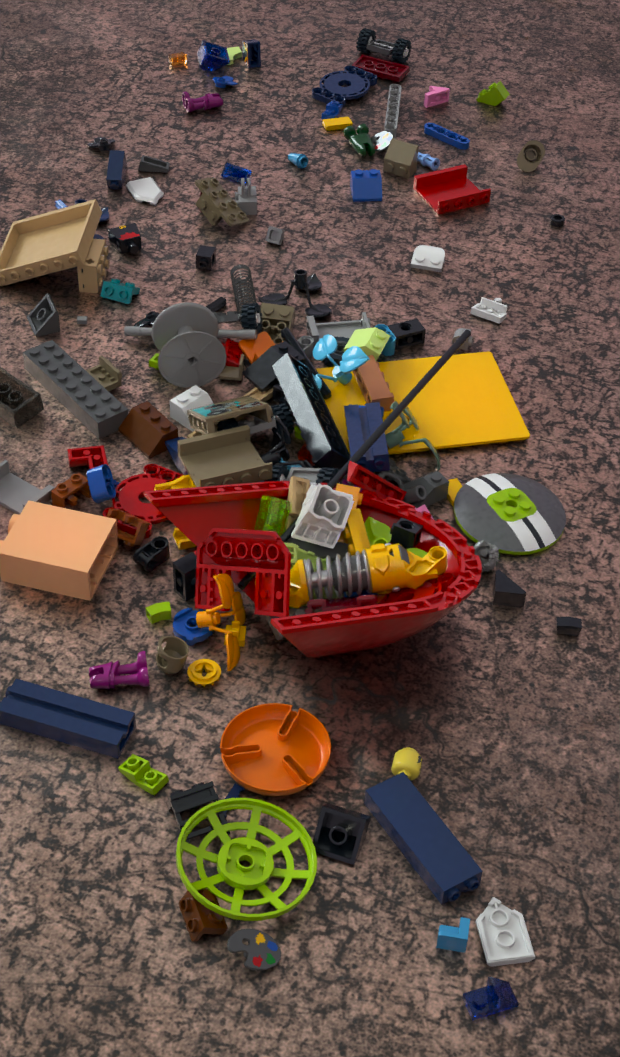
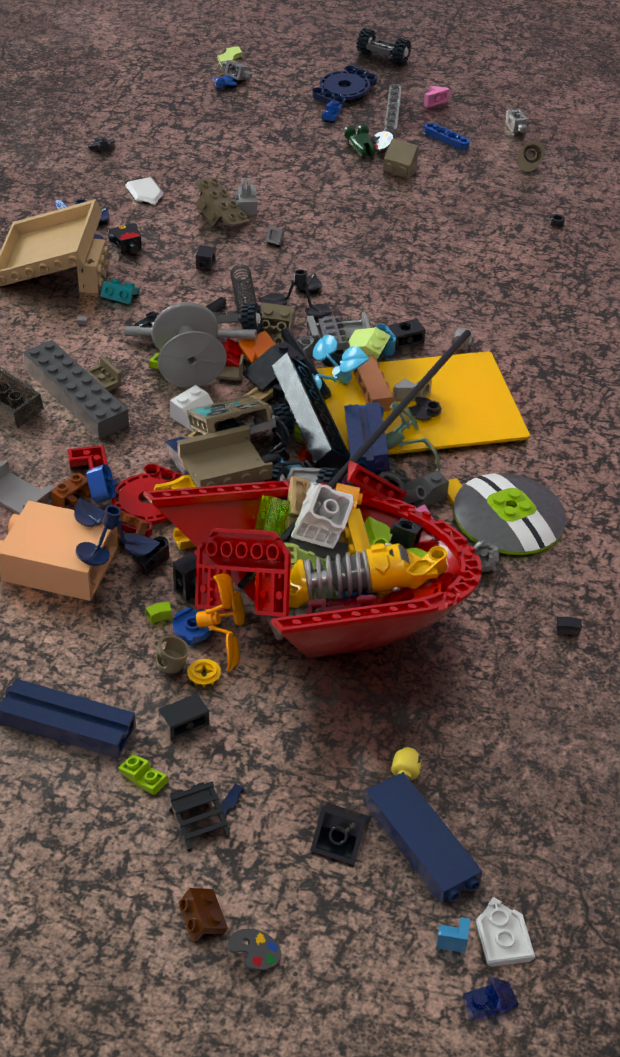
dark grey slope [27,293,60,337] -> none
magenta piece [89,651,150,690] -> none
dark blue slope [106,150,127,189] -> none
reddish brown slope [118,401,178,459] -> none
dark grey slope [138,155,170,173] -> none
clear orange piece [168,52,187,66] -> none
lime dish [176,798,317,921] -> none
magenta piece [182,91,223,113] -> none
clear blue slope [197,40,230,71] -> none
orange piece [220,703,331,797] -> none
clear blue slope [221,162,252,185] -> none
yellow tile [224,621,246,647] -> none
dark blue torso [242,39,261,68] -> none
dark azure cone [288,153,308,168] -> none
yellow tile [322,116,353,131] -> none
blue slope [350,169,382,202] -> none
dark red plate [352,55,410,82] -> none
white slope [411,245,445,272] -> none
red panel [413,164,491,215] -> none
light blue pin [417,152,440,171] -> none
white slope [470,297,508,324] -> none
lime slope [476,81,510,106] -> none
black slope [493,570,526,608] -> none
none -> dark blue plant [74,498,160,566]
none -> black brick [158,693,210,741]
none -> light grey piece [221,60,253,80]
none -> flat silver hinge [318,316,350,350]
none -> light grey slope [393,379,432,402]
none -> black plate [408,397,442,420]
none -> light grey piece [505,109,528,133]

